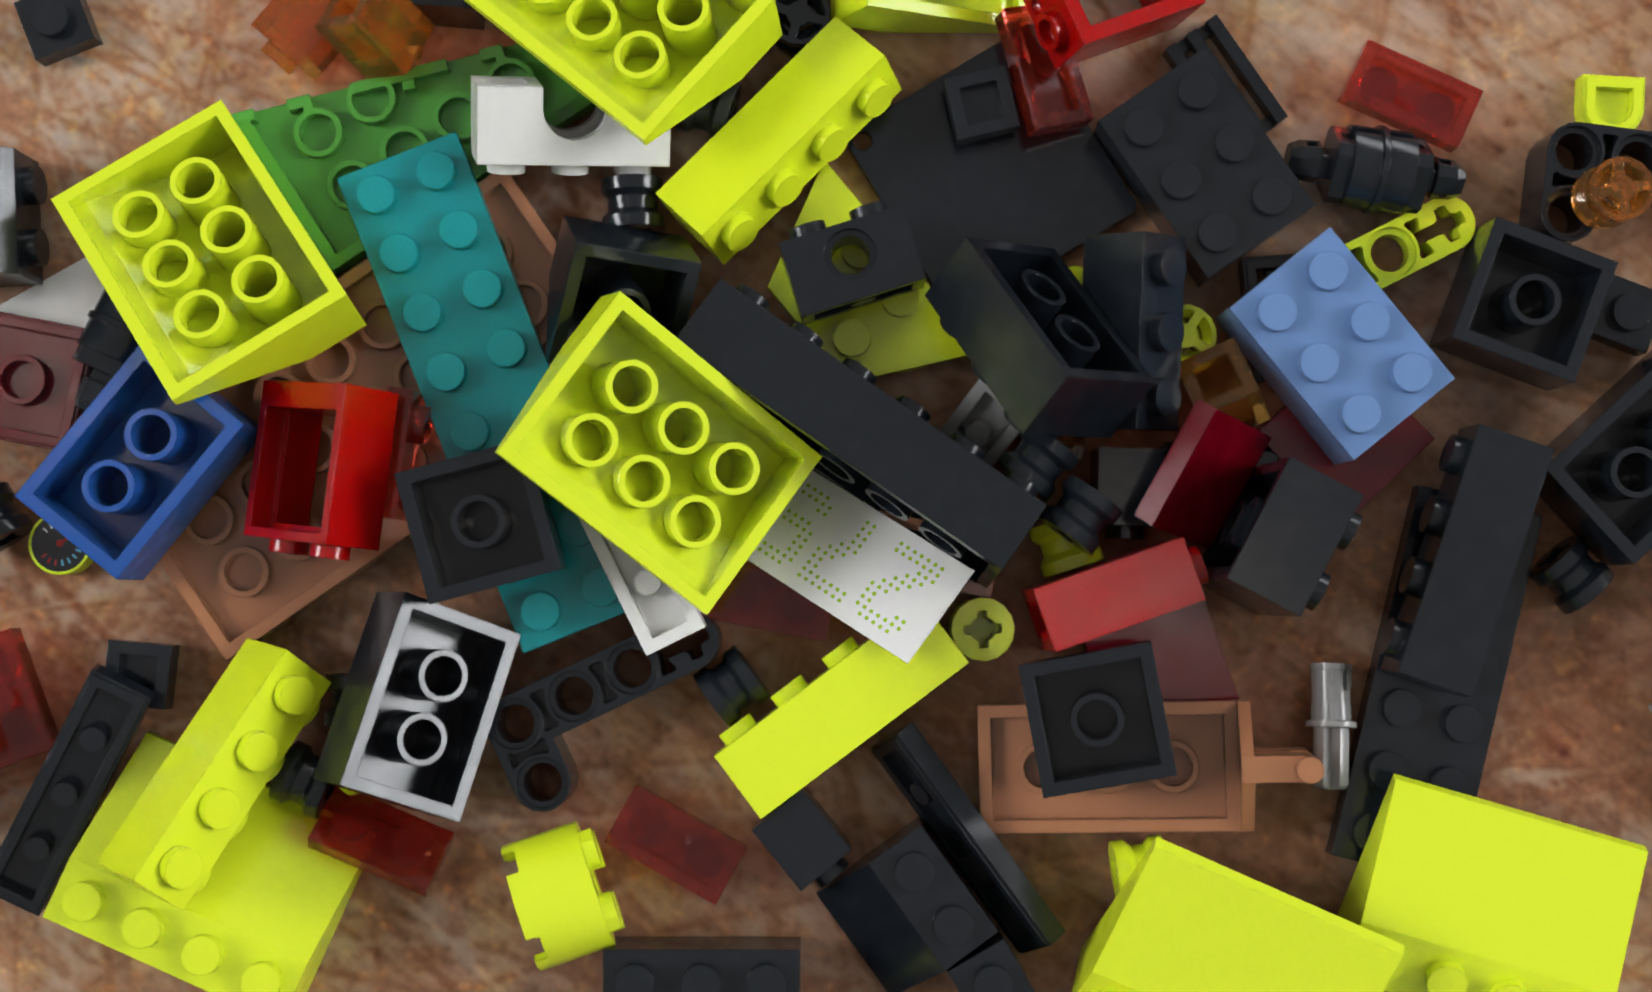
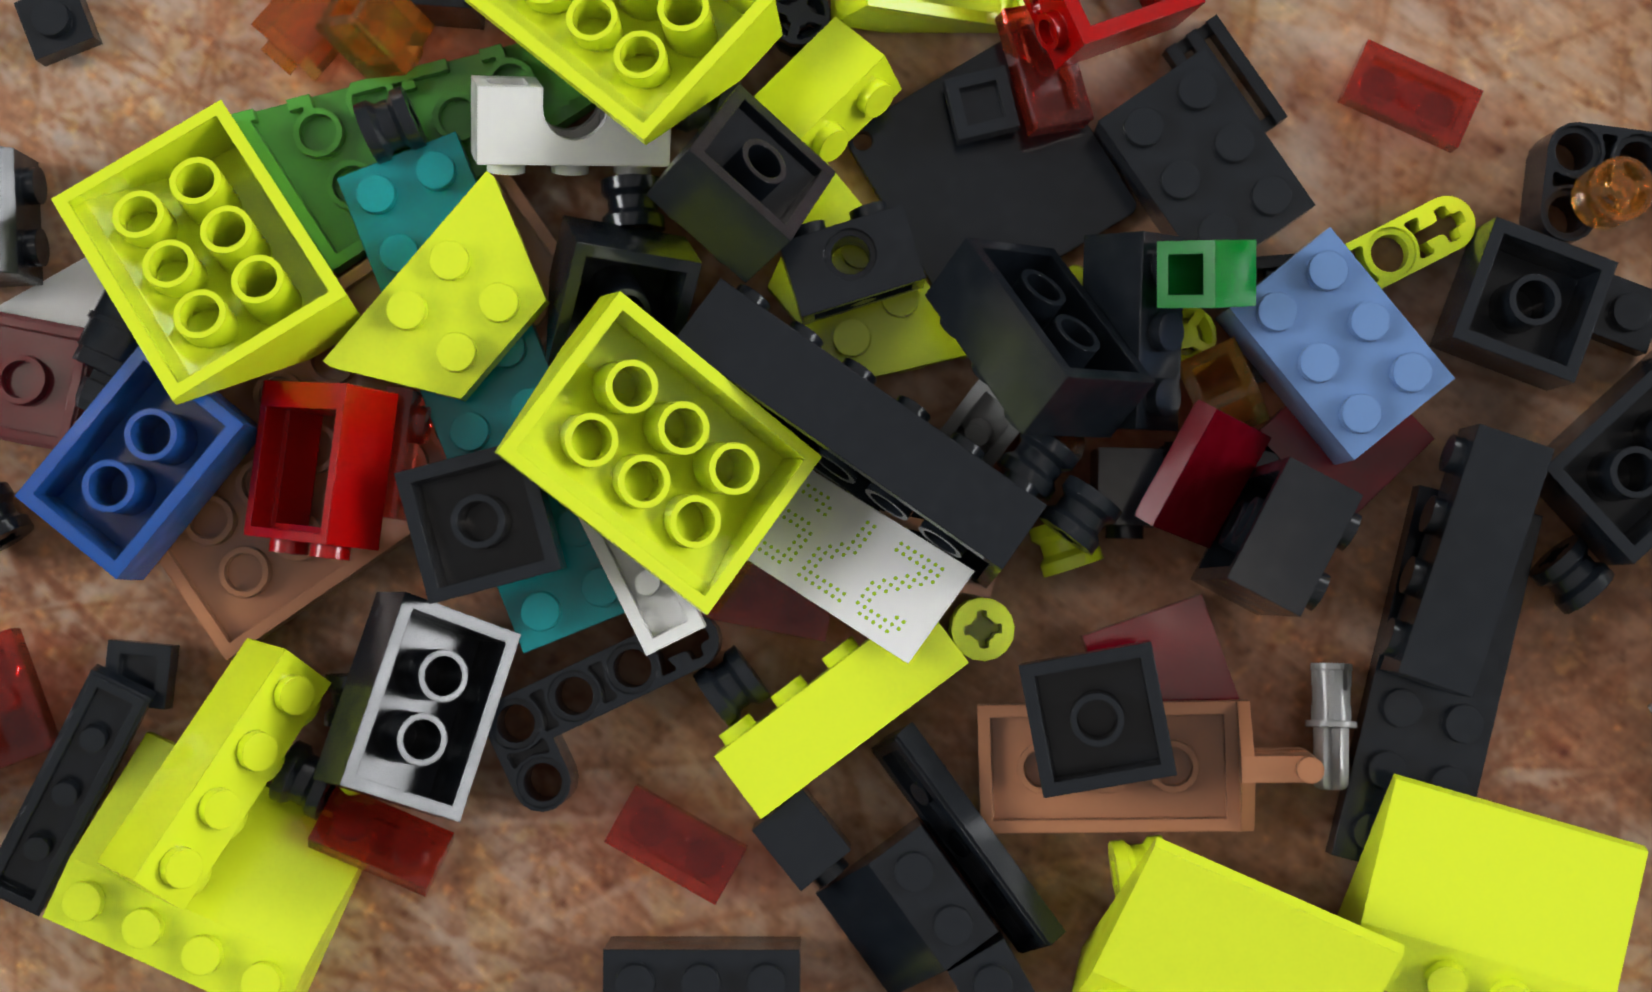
black tile [28,518,93,575] -> none
neon yellow brick [501,821,625,971] -> none
red window [1021,537,1209,652] -> none
black piece [1284,124,1466,215] -> none
neon yellow tile [1574,74,1645,129] -> none
none -> neon yellow wing [323,171,550,401]
none -> black wheel [353,85,427,165]
none -> black slope [646,84,836,283]
none -> green brick [1157,239,1257,308]

